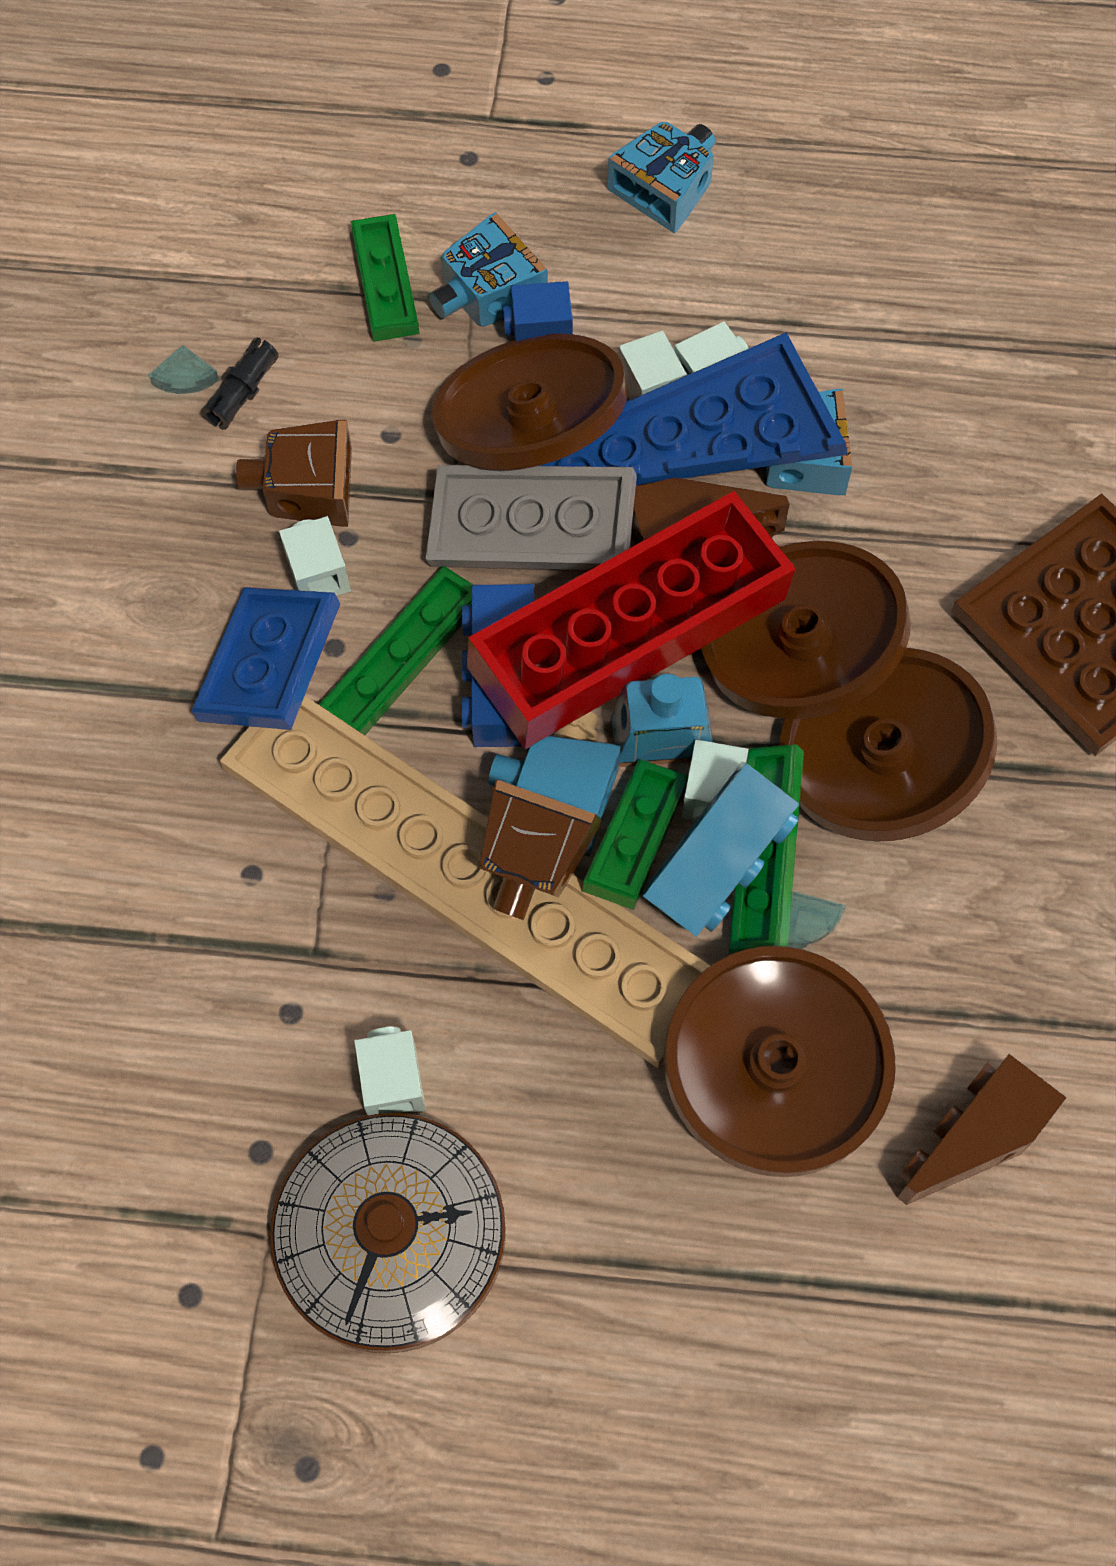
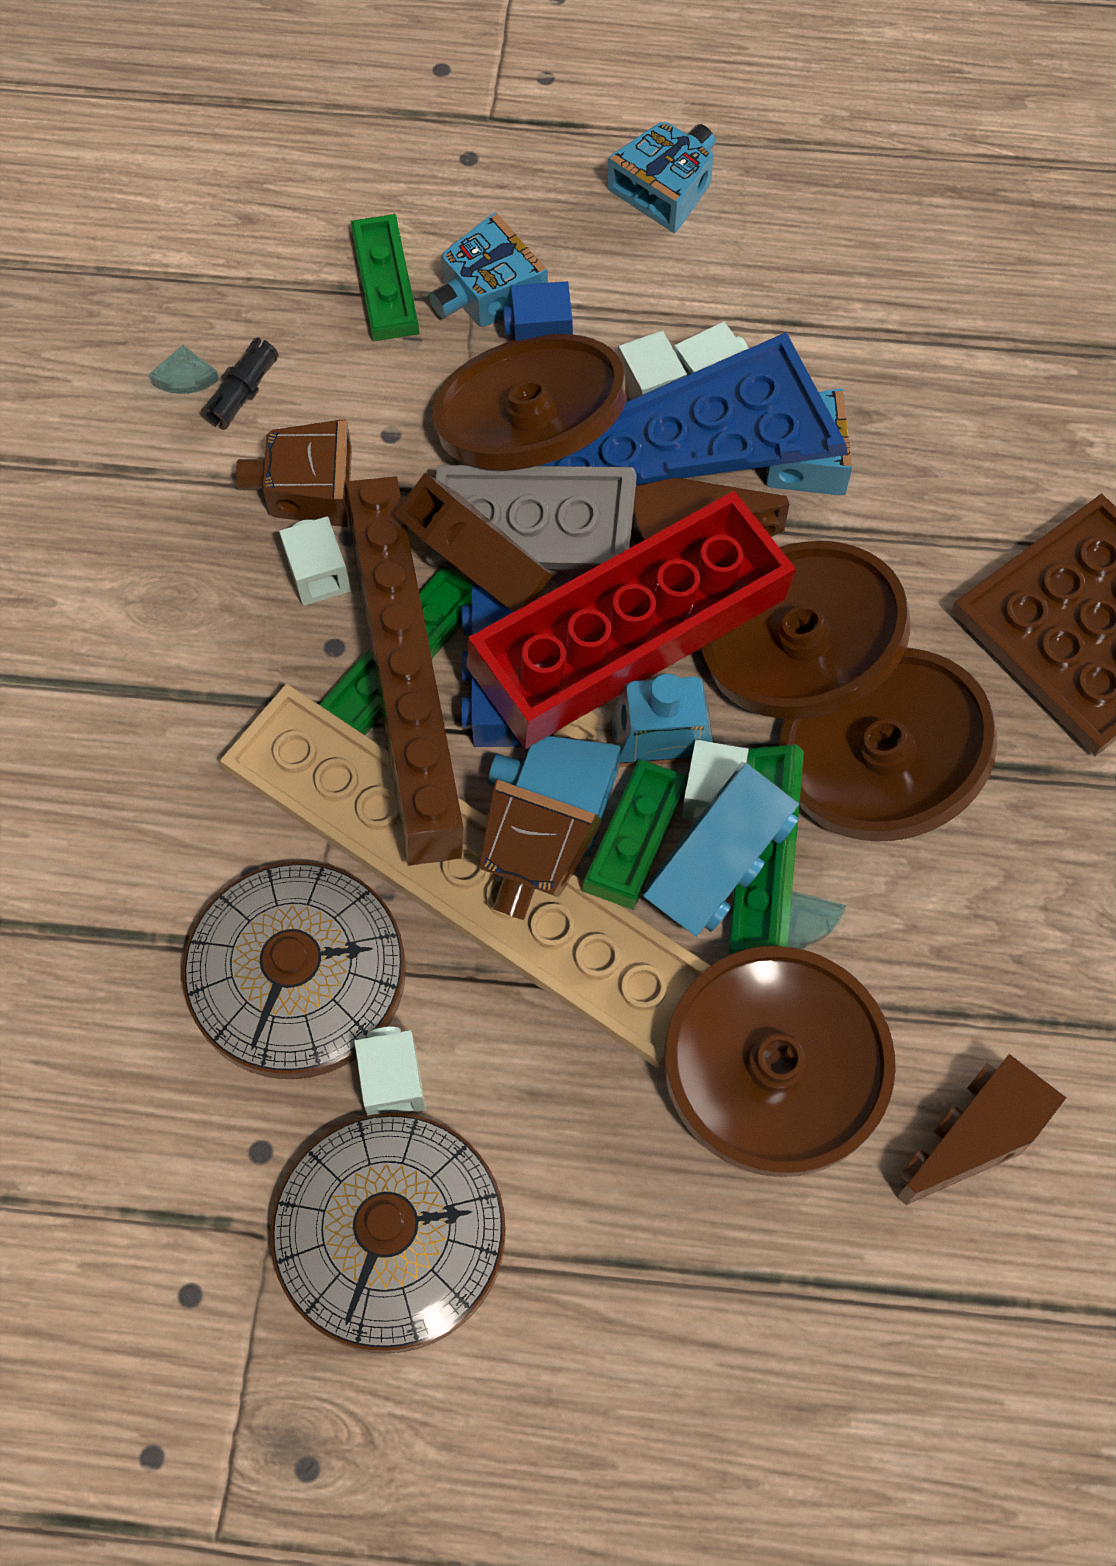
blue tile [191,587,341,730] -> none
none -> light grey dish [182,862,406,1079]
none -> reddish brown brick [347,476,464,866]
none -> reddish brown slope [394,473,553,612]

